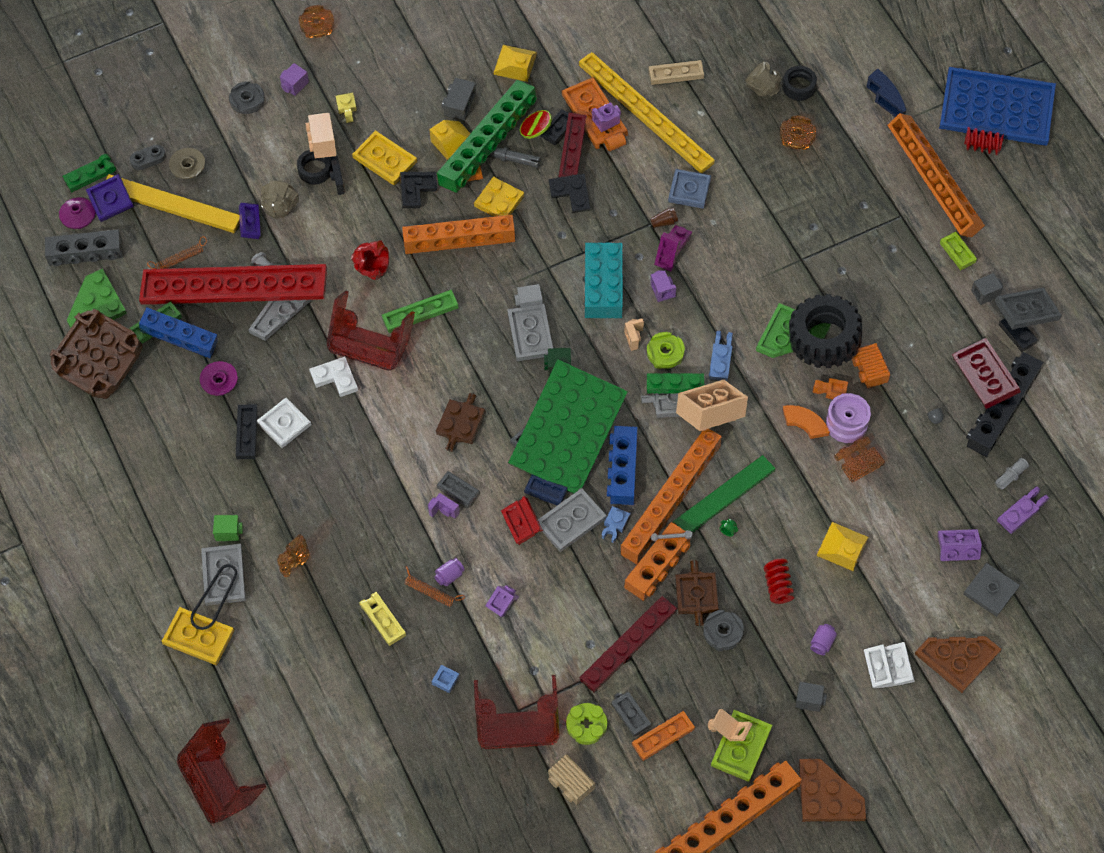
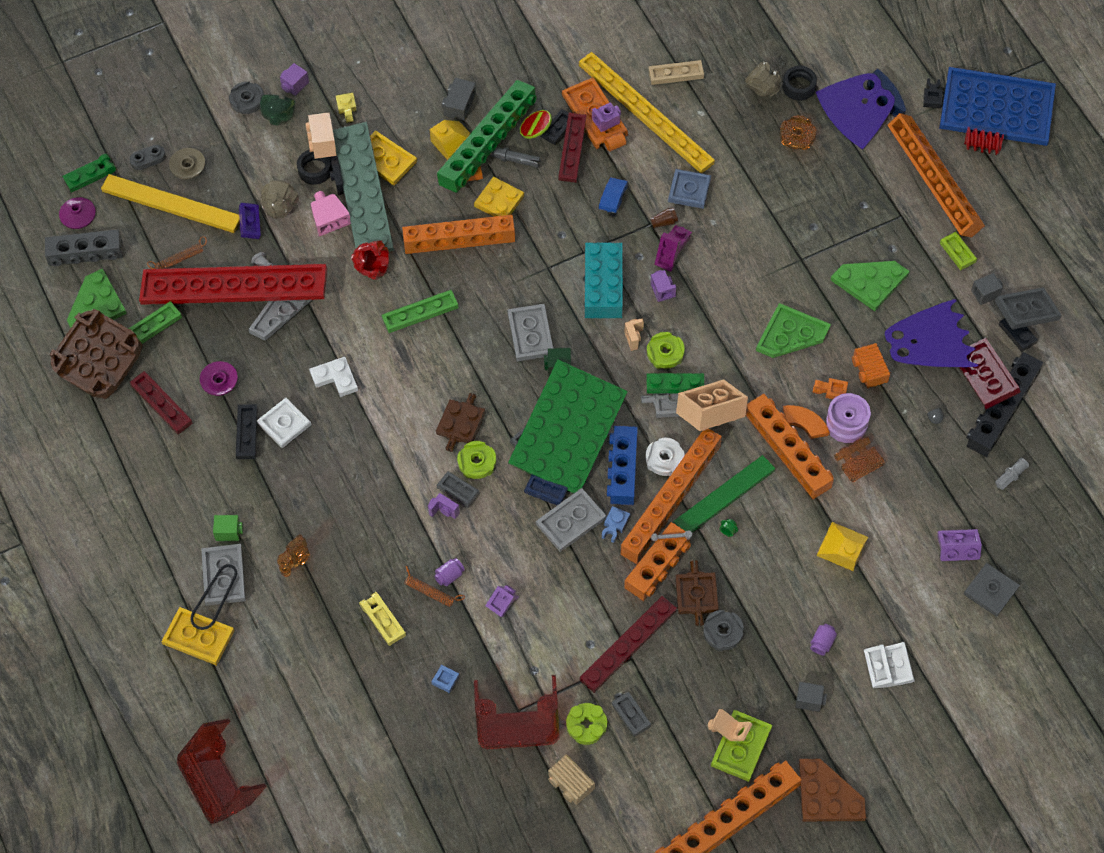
dark purple tile [86,174,134,222] -> none
blue brick [139,307,218,358] -> none
clear orange plate [299,5,334,38] -> none
clear red windscreen [326,290,415,371] -> none
black plate [399,172,438,208] -> none
yellow slope [494,45,537,82] -> none
red plate [501,496,543,545] -> none
light grey brick [514,284,543,307] -> none
black plate [549,174,590,213] -> none
orange plate [632,711,695,761] -> none
medium blue hinge [709,331,733,382] -> none
red piece [764,559,794,604] -> none
black tyre [789,294,862,368] -> none
dark orange plate [915,636,1002,693] -> none
medium lavender hinge [997,487,1049,534] -> none
none -> dark red plate [129,371,193,435]
none -> clear green cylinder [260,95,296,126]
none -> bright pink torso [311,191,351,237]
none -> sand green plate [333,122,395,252]
none -> lime plate [457,441,496,479]
none -> blue slope [599,177,628,212]
none -> white plate [646,438,685,476]
none -> orange brick [746,394,834,499]
none -> dark purple piece [816,73,895,149]
none -> bright green plate [831,261,910,311]
none -> dark purple piece [885,299,979,367]
none -> black plate [923,78,942,108]

